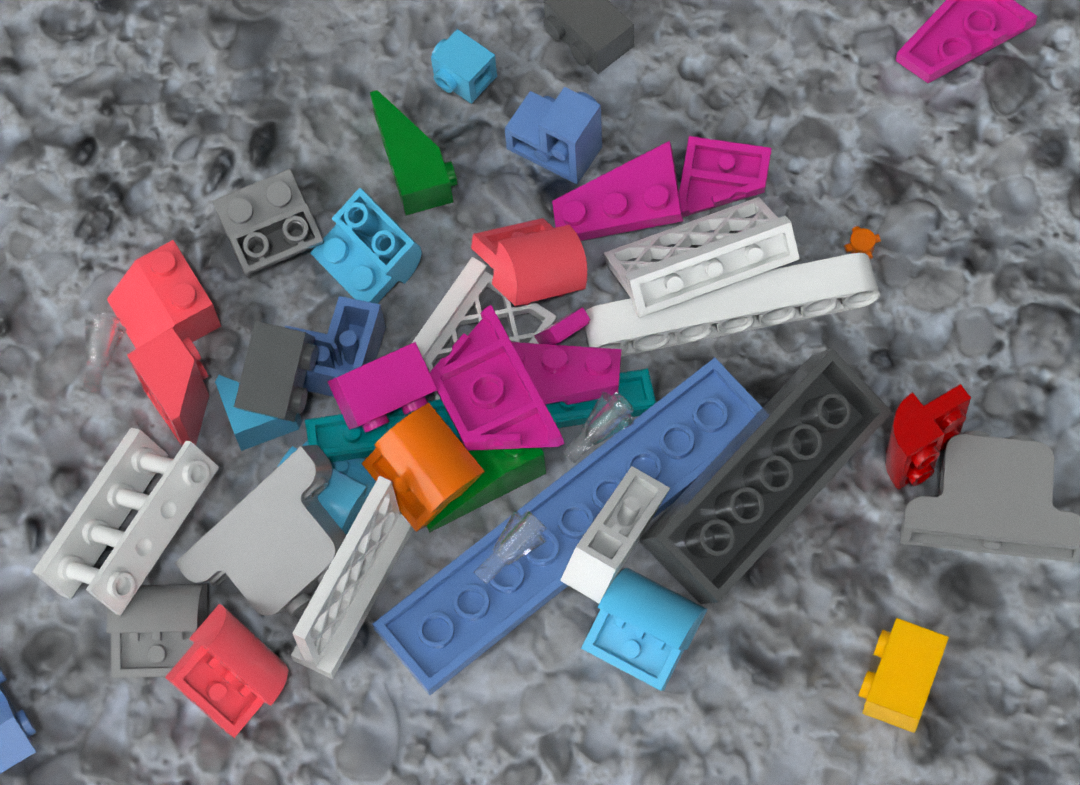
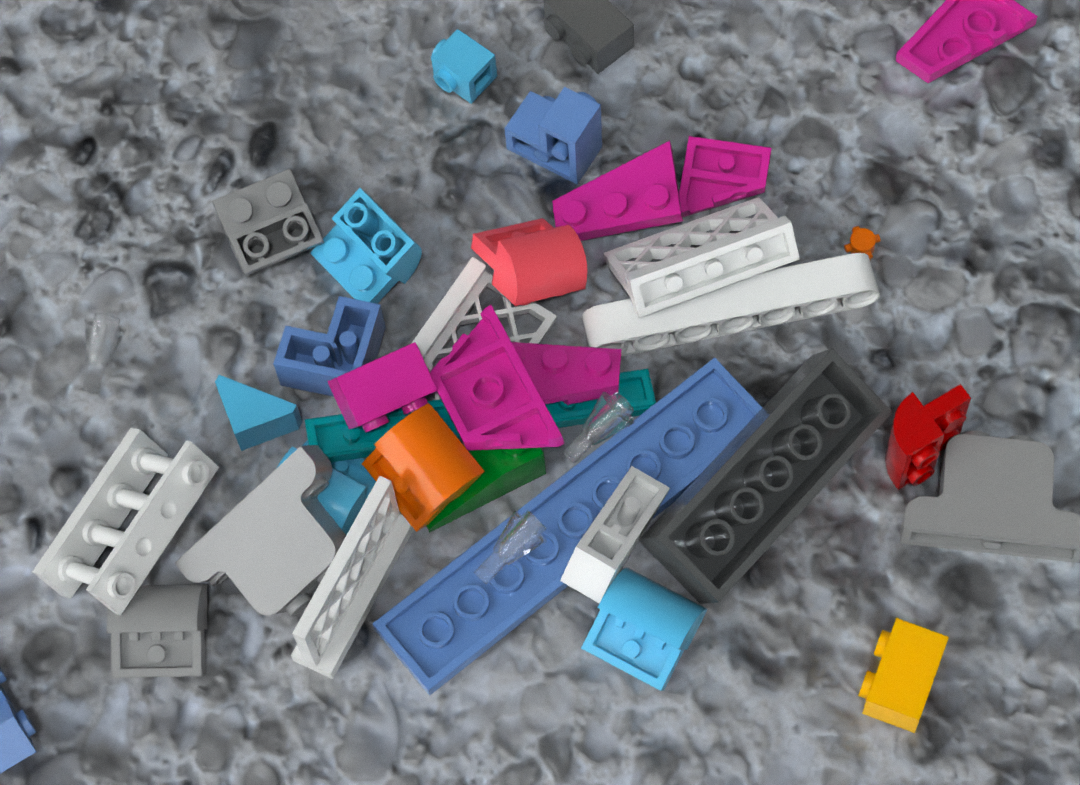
coral slope [107,240,221,349] -> none
coral slope [127,327,209,446] -> none
coral brick [165,604,288,738] -> none
dark grey brick [234,321,318,422] -> none
green slope [370,90,458,216] -> none
dark pink tile [534,307,590,345] -> none

